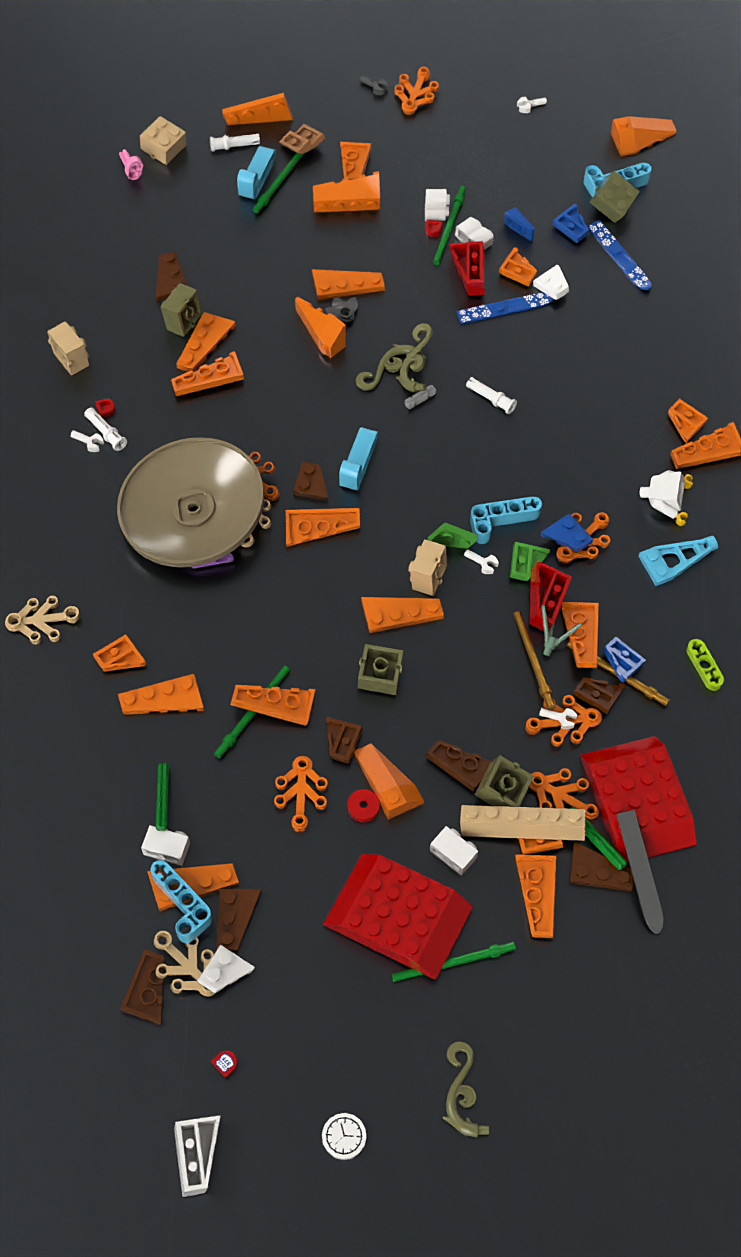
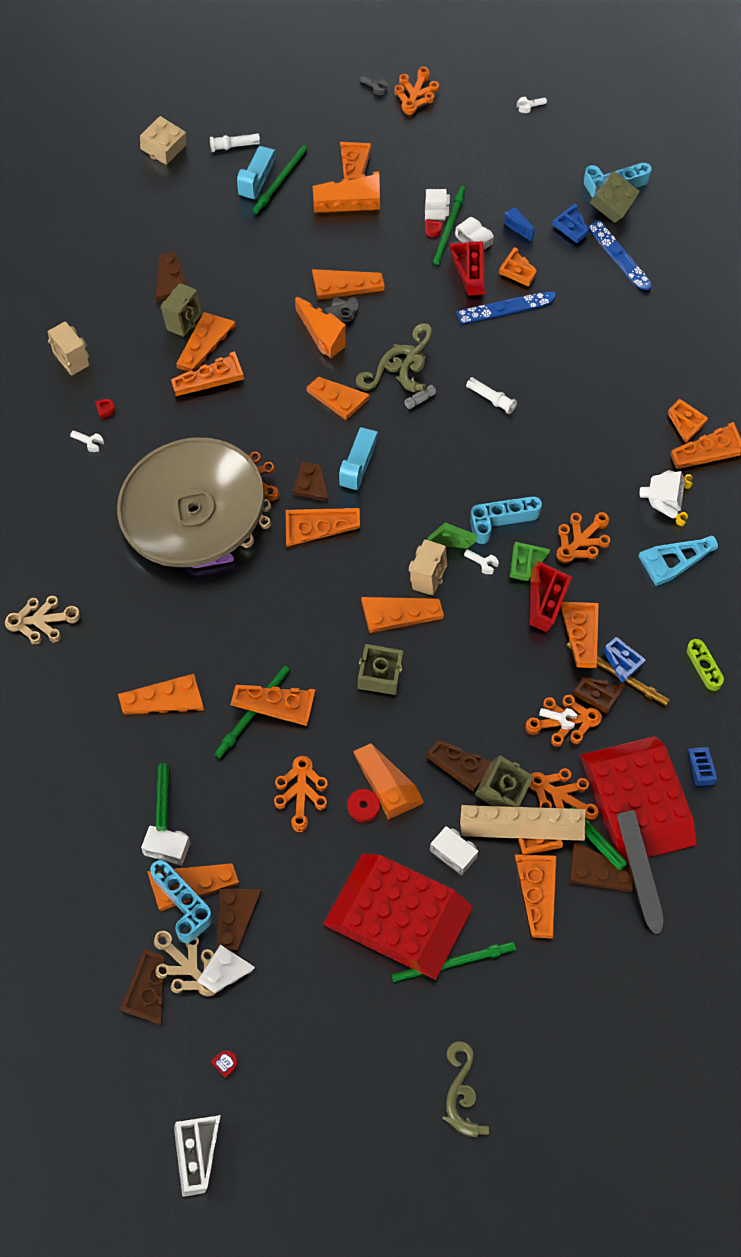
white pin [85,408,127,451] -> none
orange wing [93,634,146,672] -> none
bright pink piece [119,150,143,180] -> none
orange wing [222,93,293,125] -> none
medium nougat slope [279,124,325,154] -> none
white tile [322,1113,366,1160] -> none
reddish brown wing [326,717,363,763] -> none
pearl gold bar [514,611,555,710] -> none
white wing [533,265,569,300] -> none
blue wing [541,514,593,553] -> none
sand green plant [542,605,582,657] -> none
orange wedge [611,116,677,157] -> none
none -> orange wing [307,377,370,420]
none -> blue slope [688,747,717,787]

